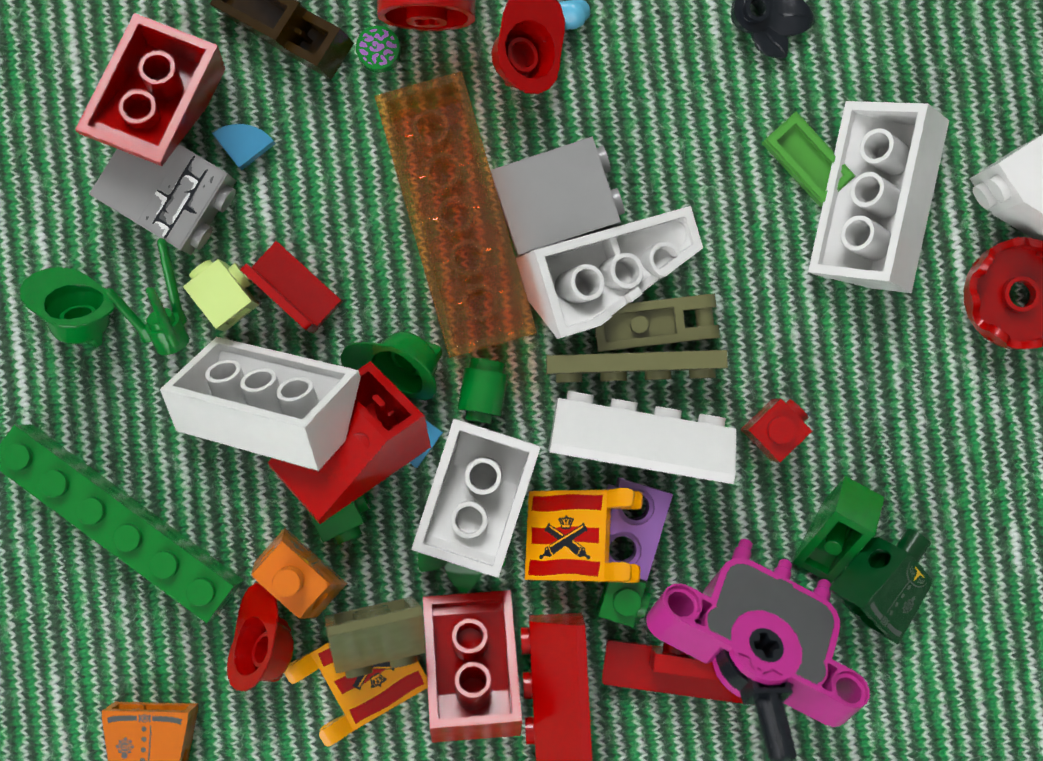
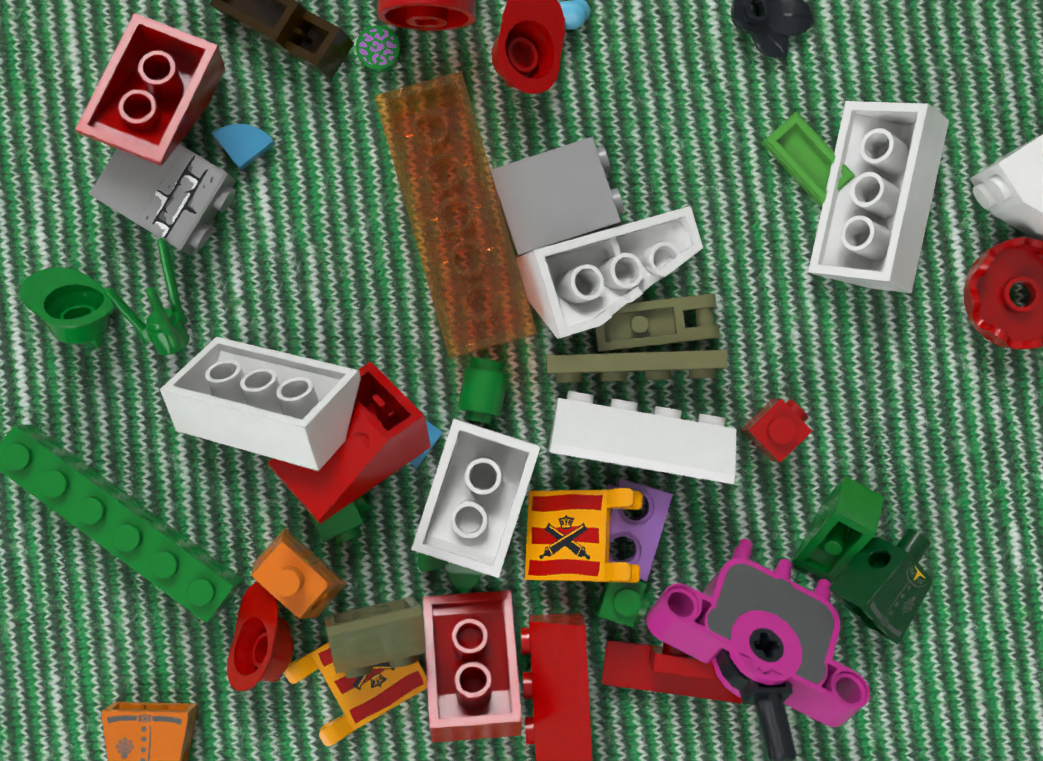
yellowish green brick [183,259,259,332] -> none
red panel [240,241,343,334] -> none
green piece [340,331,442,401] -> none

